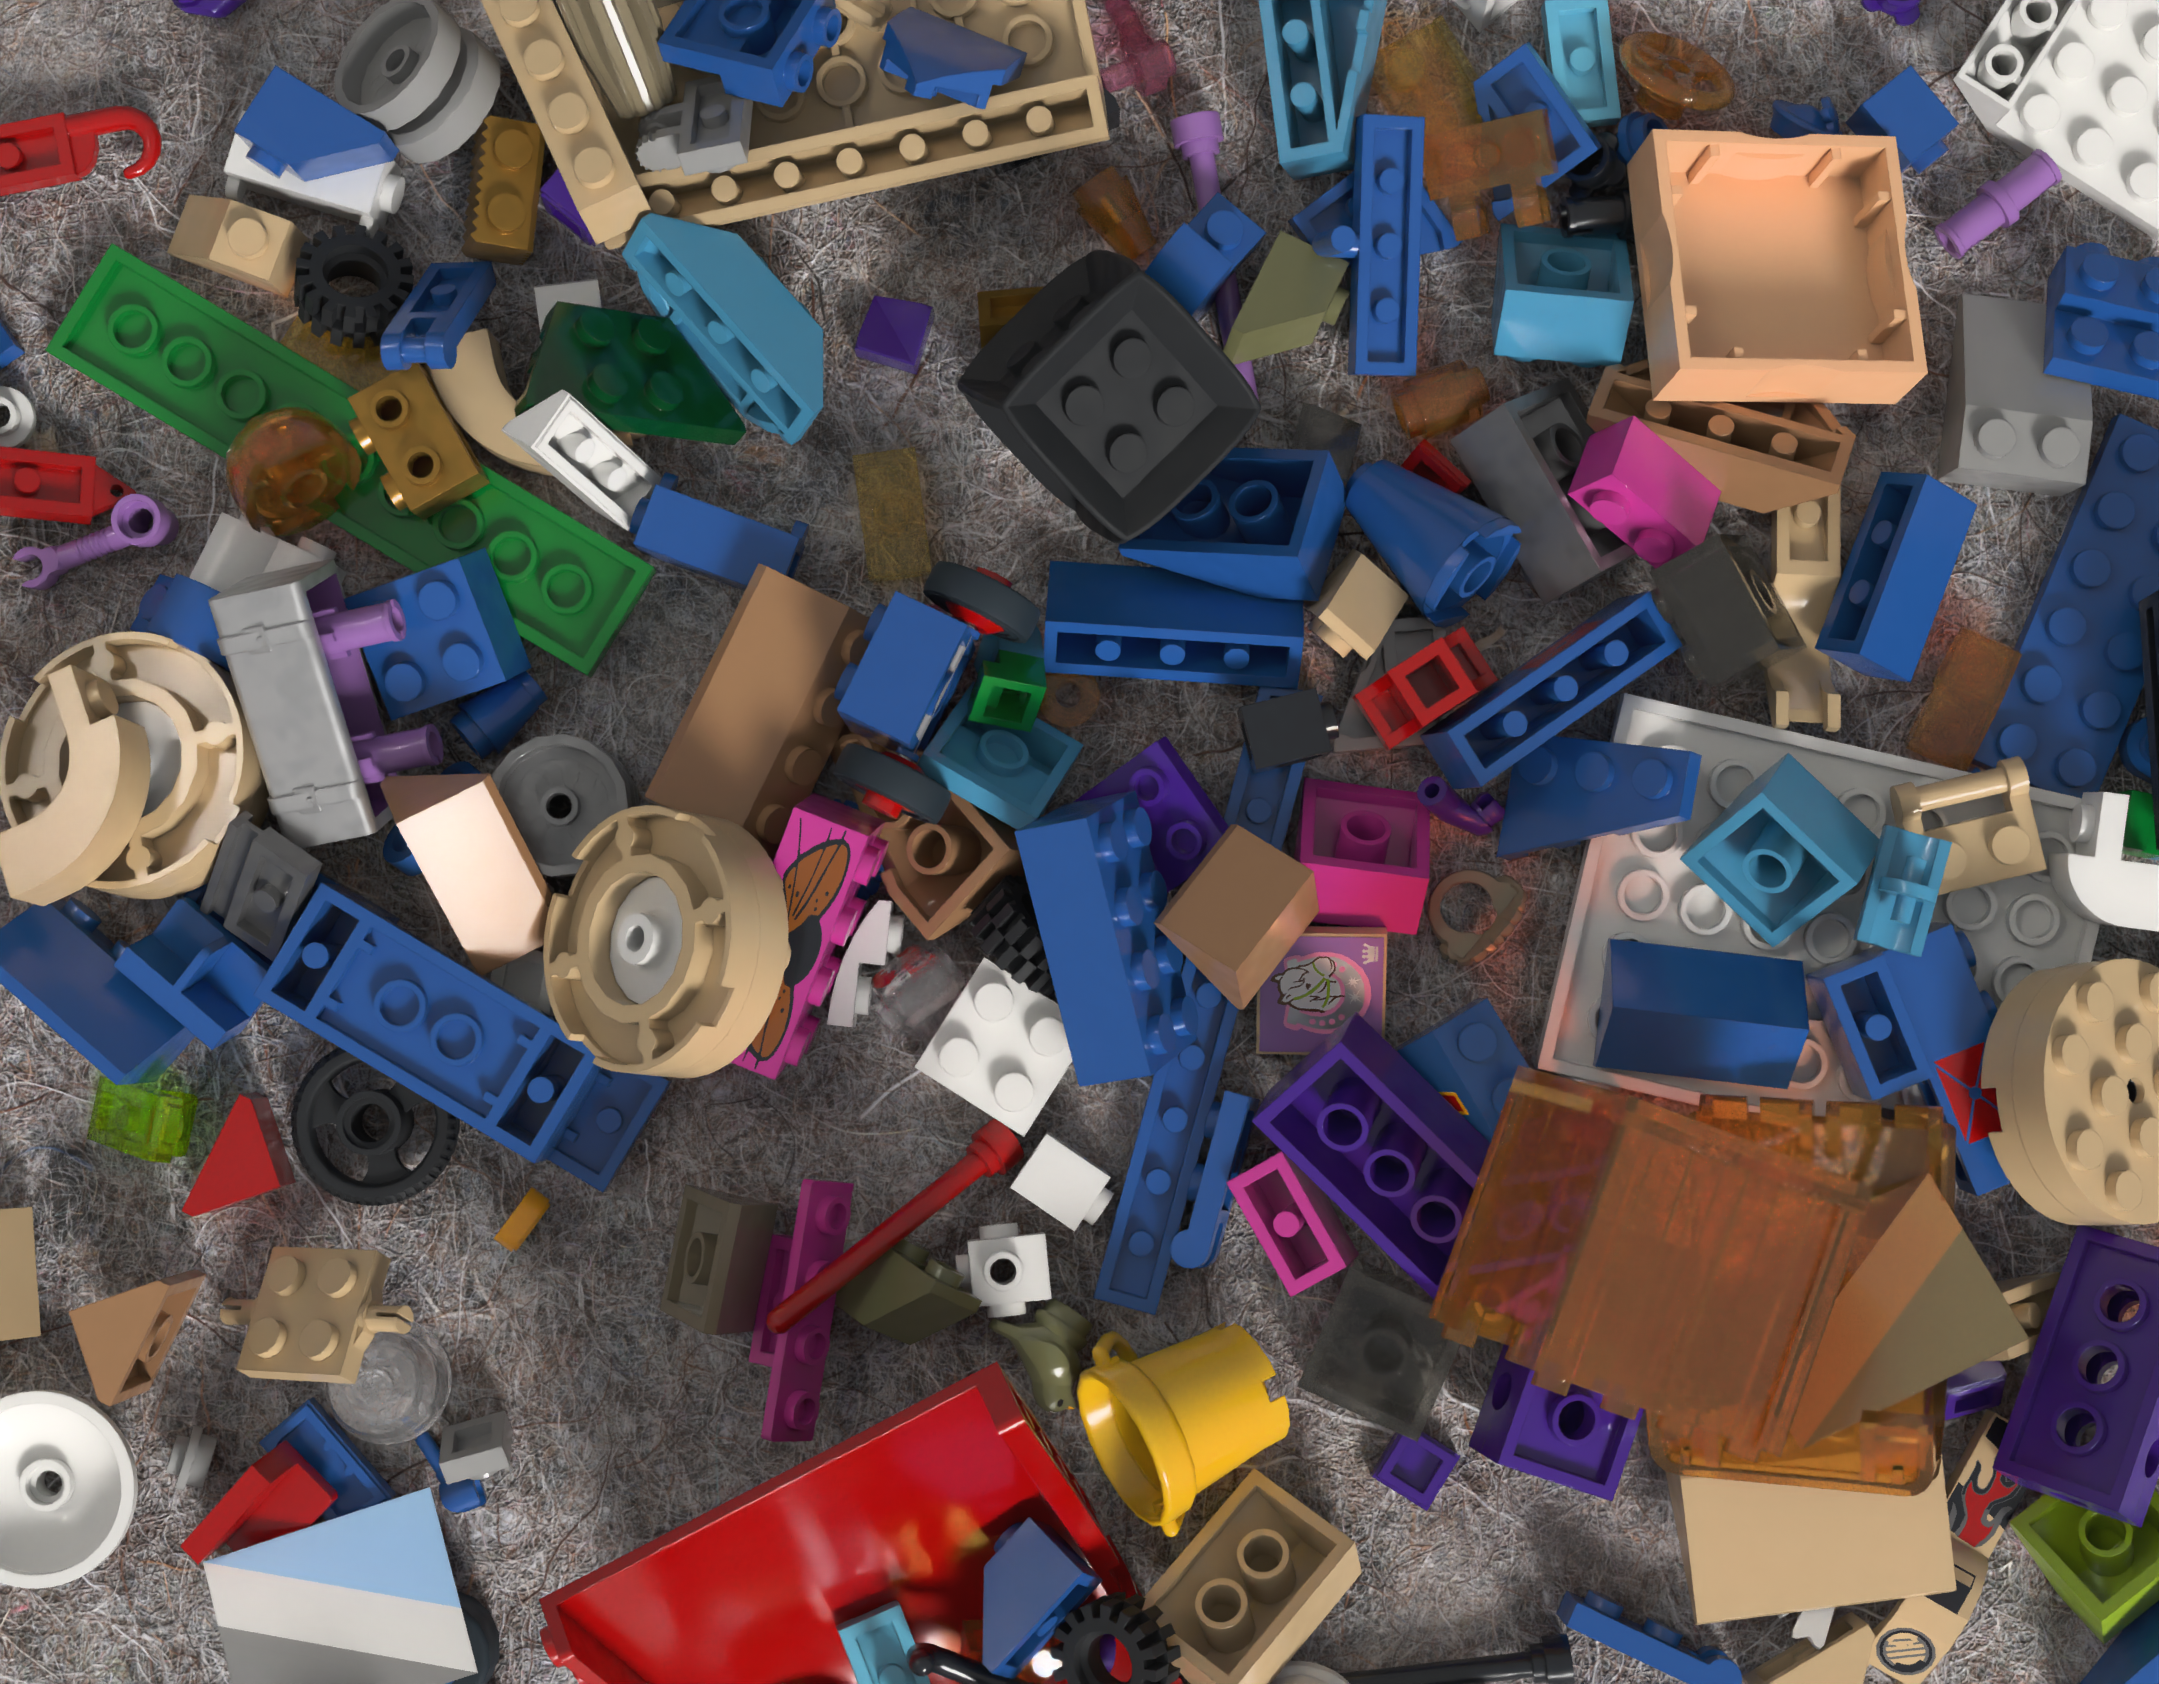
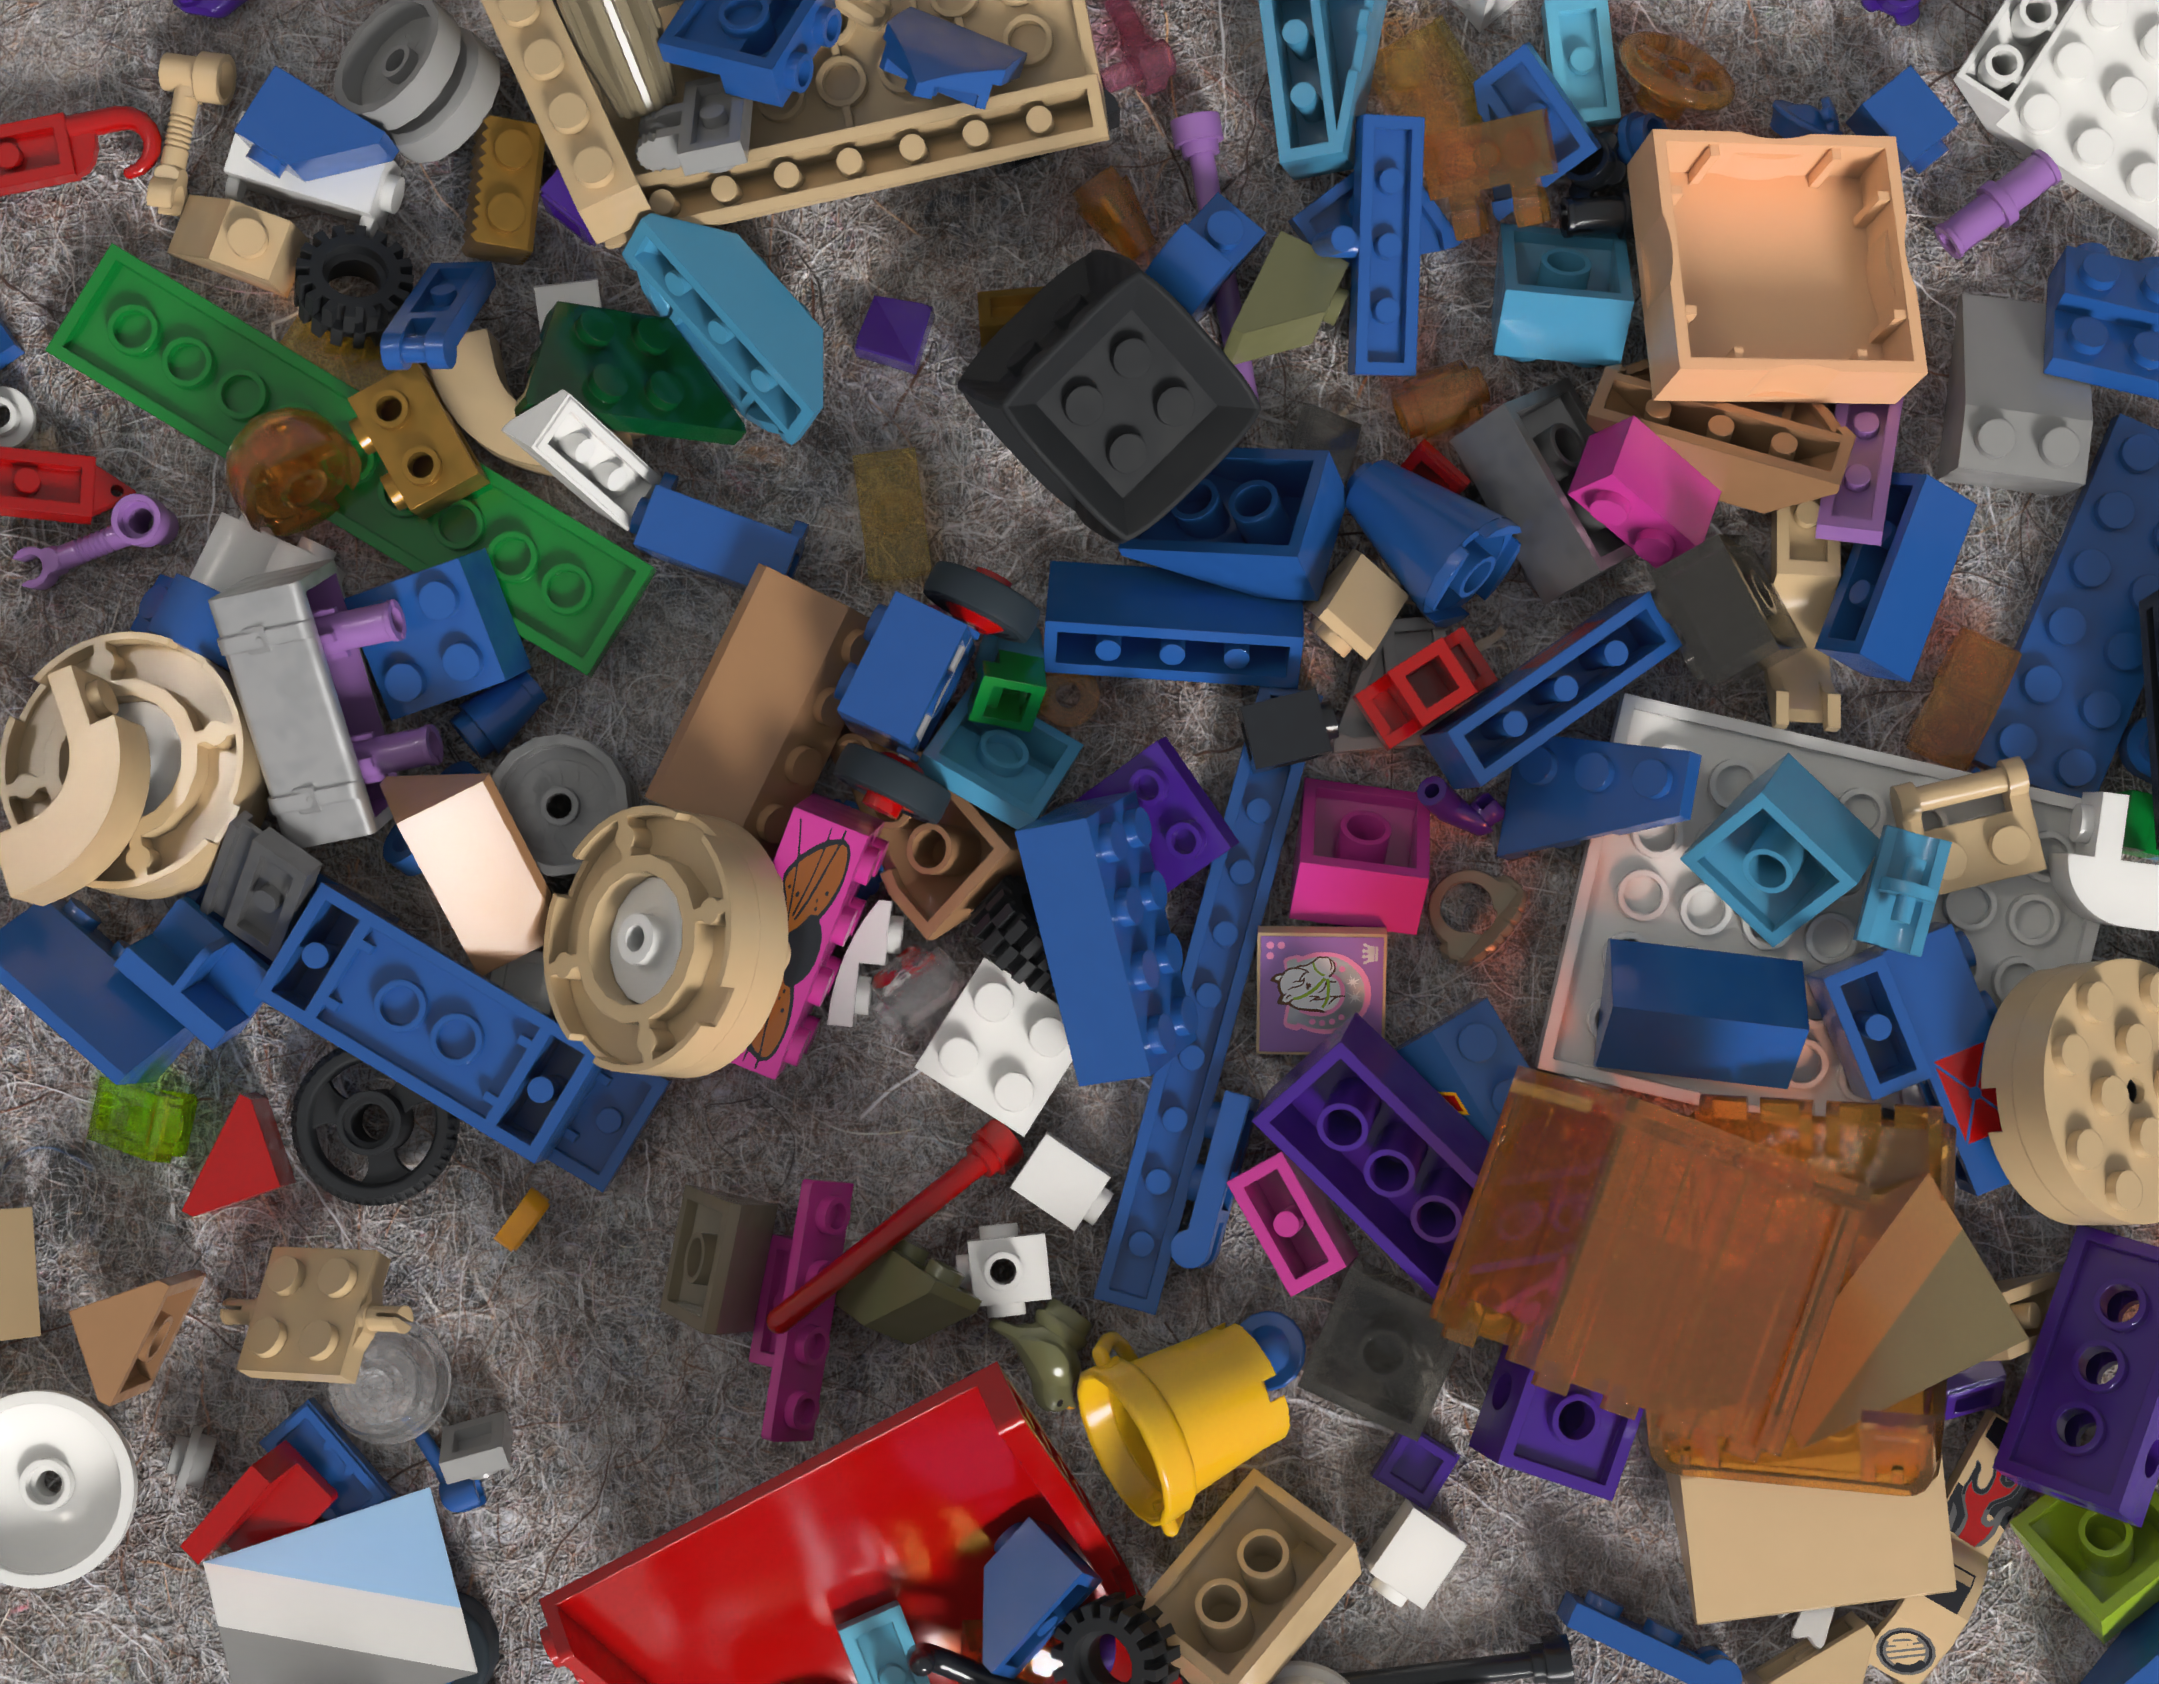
medium nougat slope [1154,824,1319,1009] -> none
none -> tan brick [146,51,237,217]
none -> blue hat [1240,1311,1306,1391]
none -> white brick [1364,1498,1467,1610]
none -> medium lavender plate [1815,396,1904,546]

